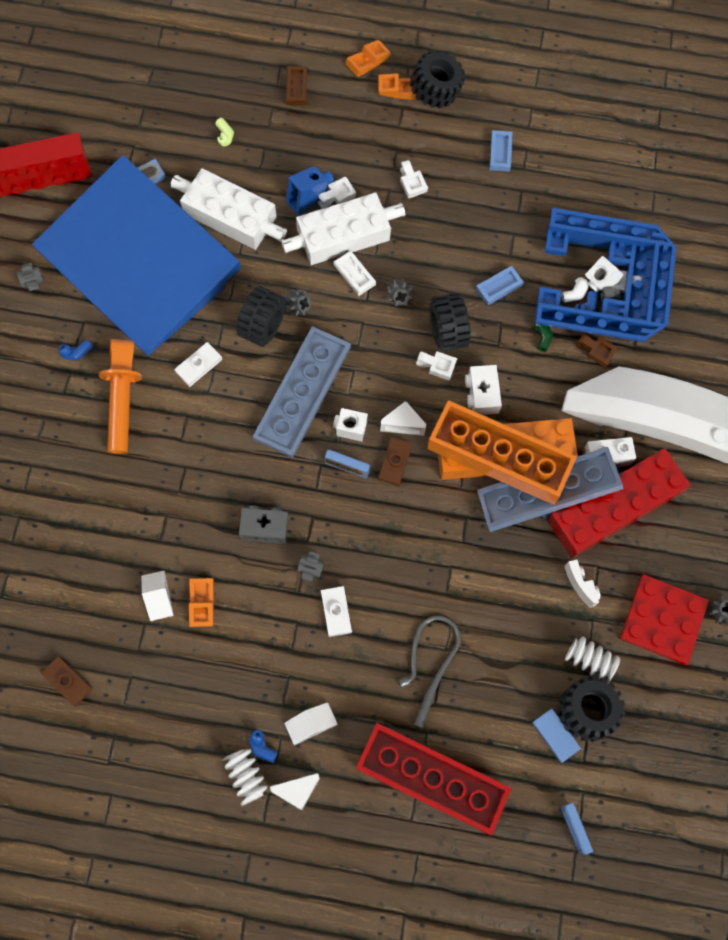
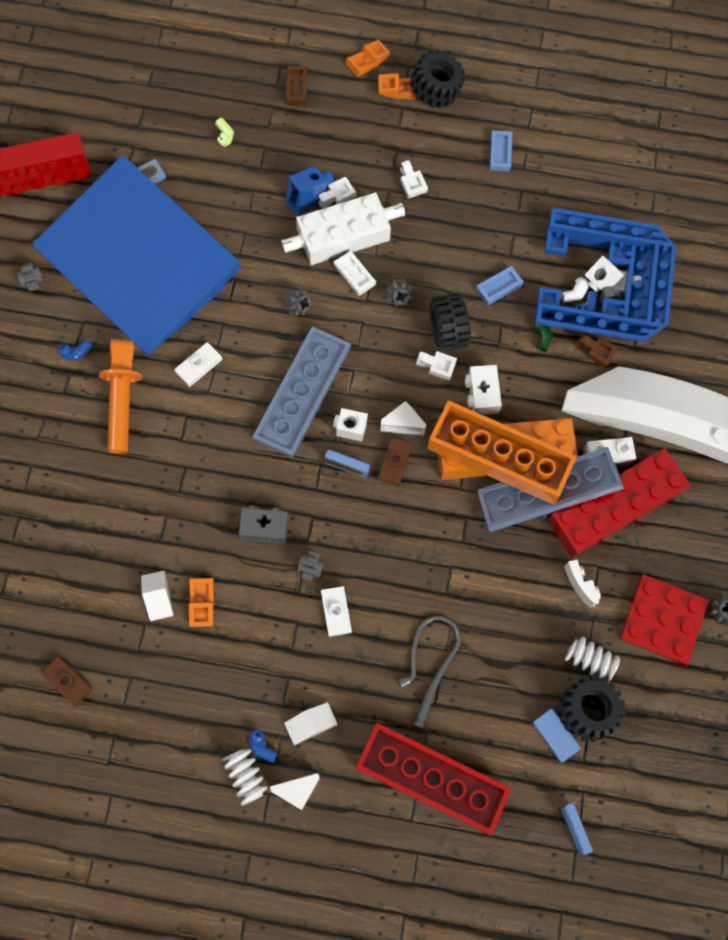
white brick [171,168,287,250] -> none
black tyre [236,286,286,347] -> none

